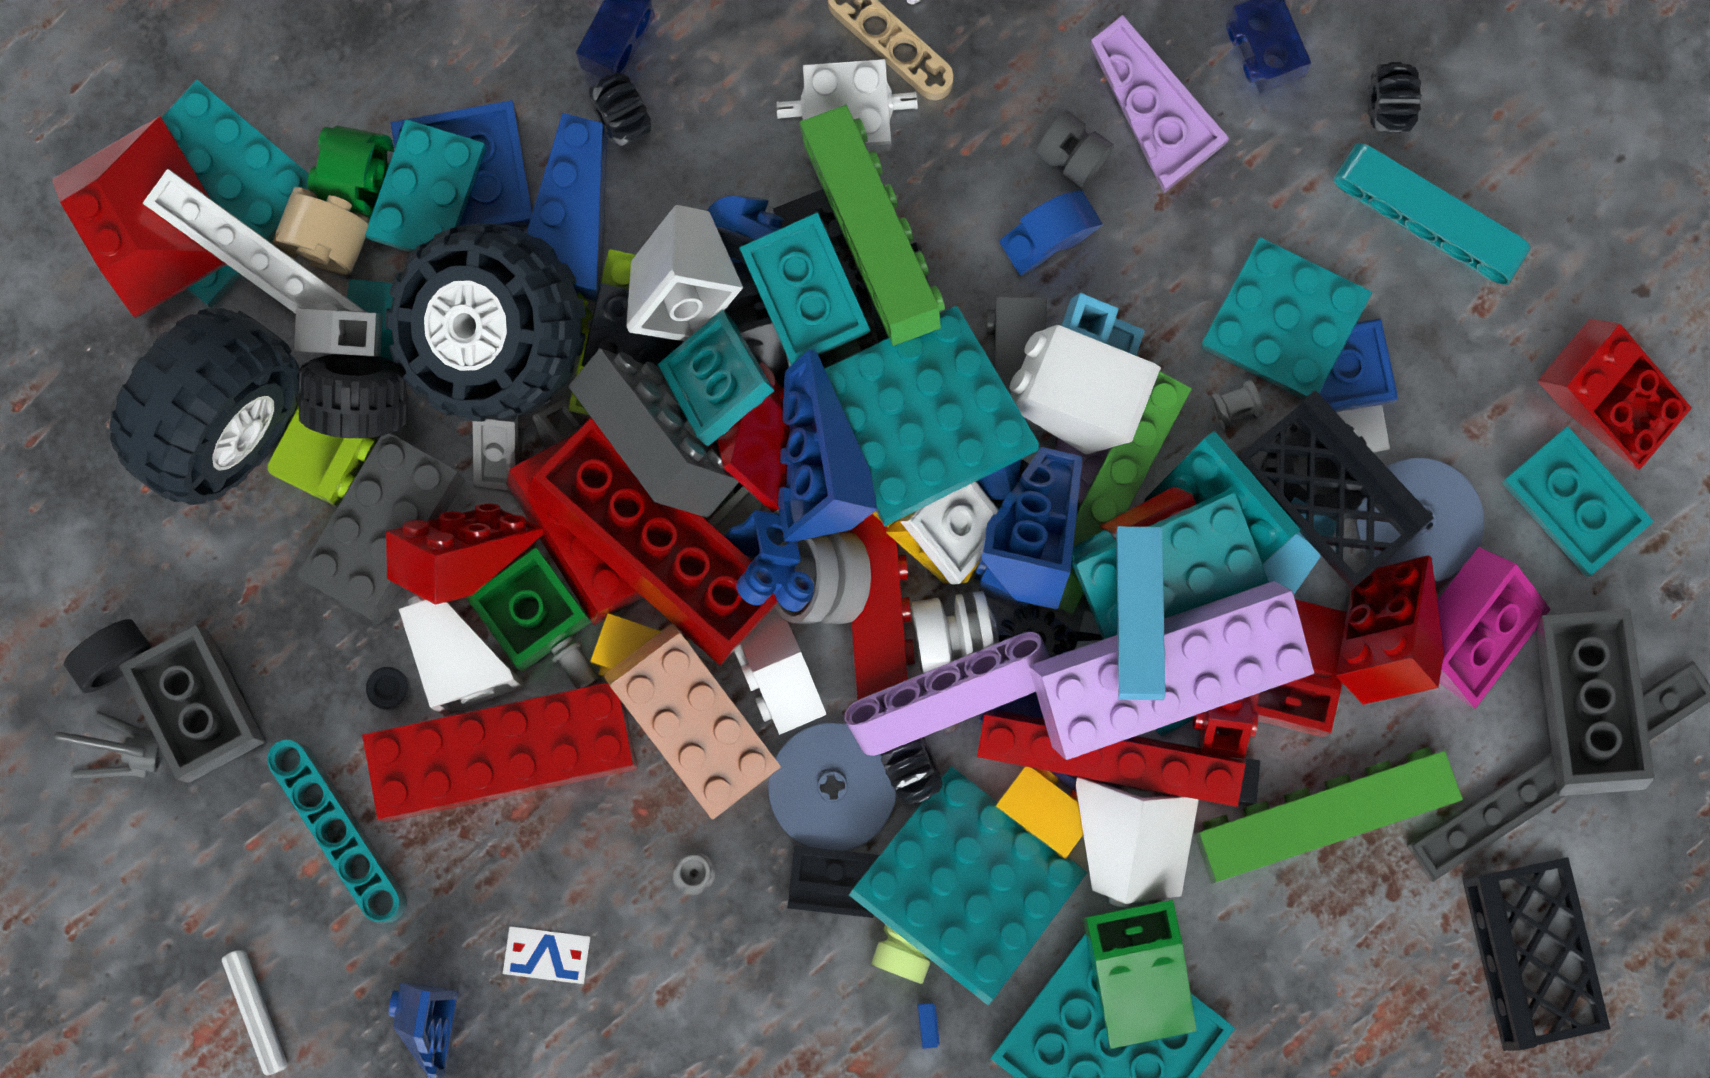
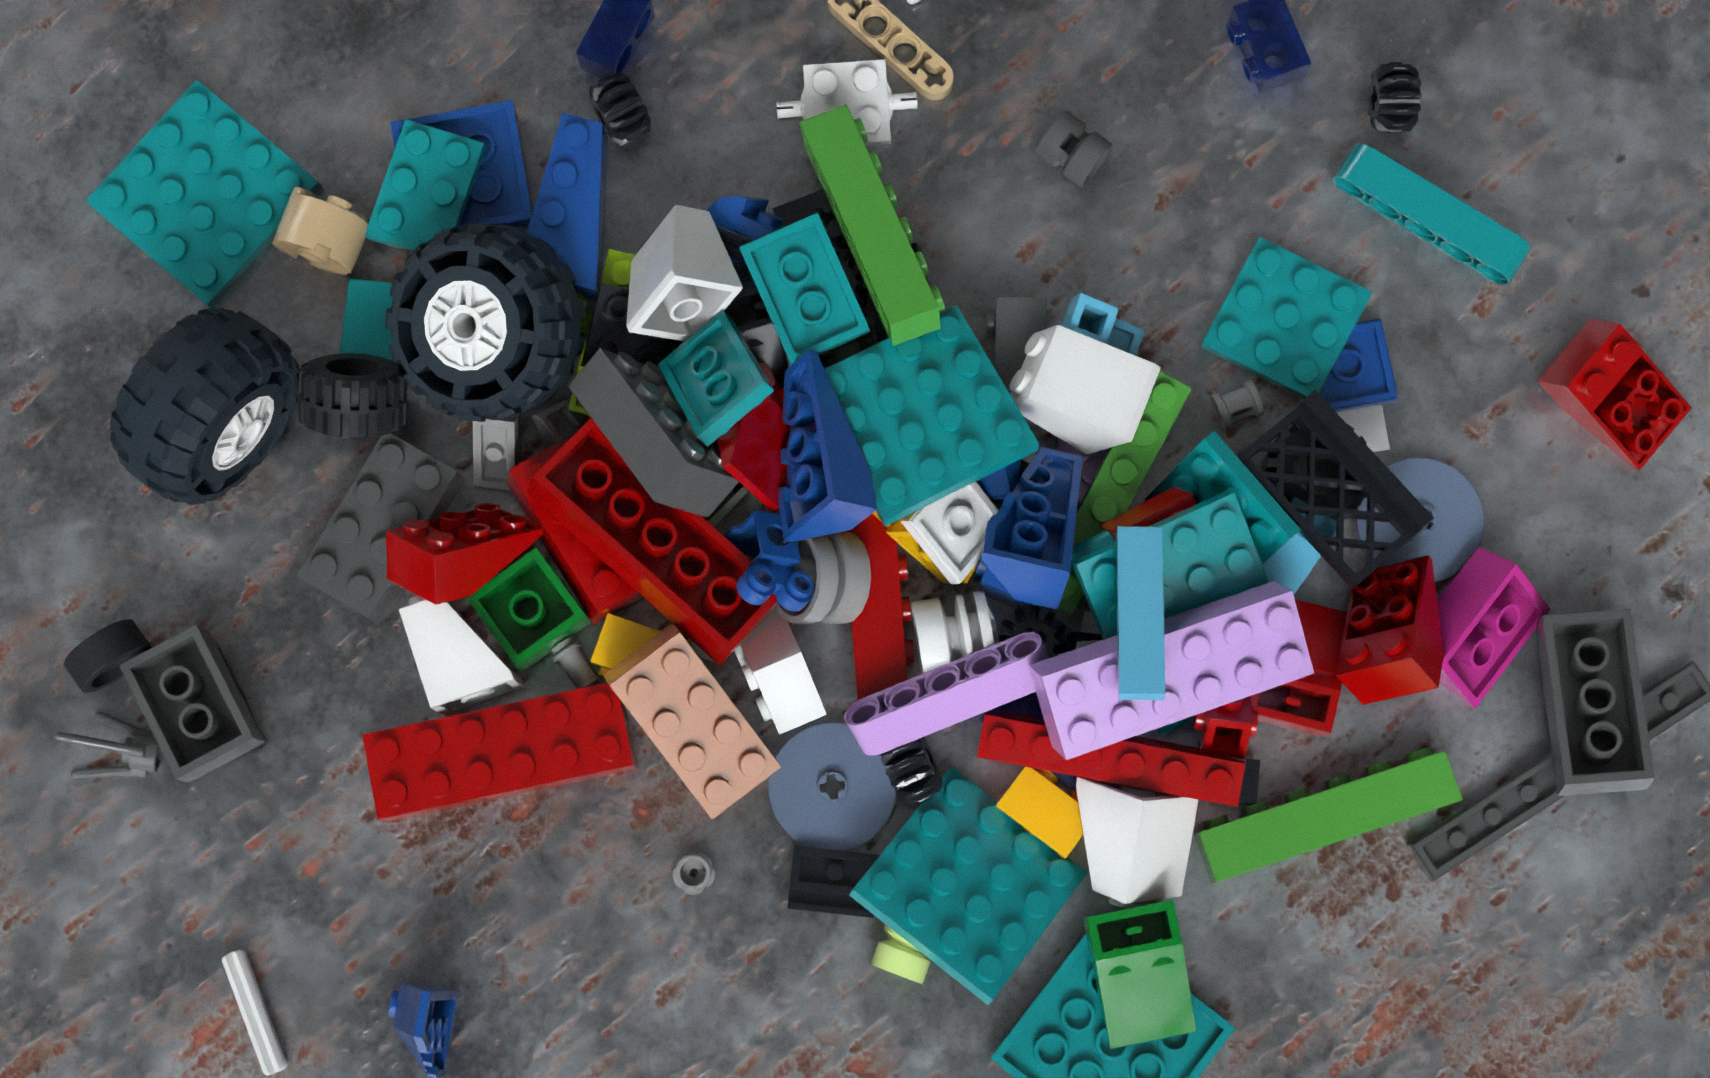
red slope [52,116,227,319] -> none
white plate [143,169,367,314] -> none
lime bracket [267,407,378,507] -> none
teal beam [267,740,407,923] -> none
light grey slope [294,309,383,357] -> none
green brick [307,125,394,217] -> none
black tile [366,667,411,711] -> none
white sticker [503,926,590,984] -> none
blue tile [917,1002,940,1049] -> none
blue brick [999,190,1103,276] -> none
lavender wing [1090,15,1229,193] -> none
black fence [1462,857,1611,1051] -> none
teal plate [1501,426,1654,578] -> none

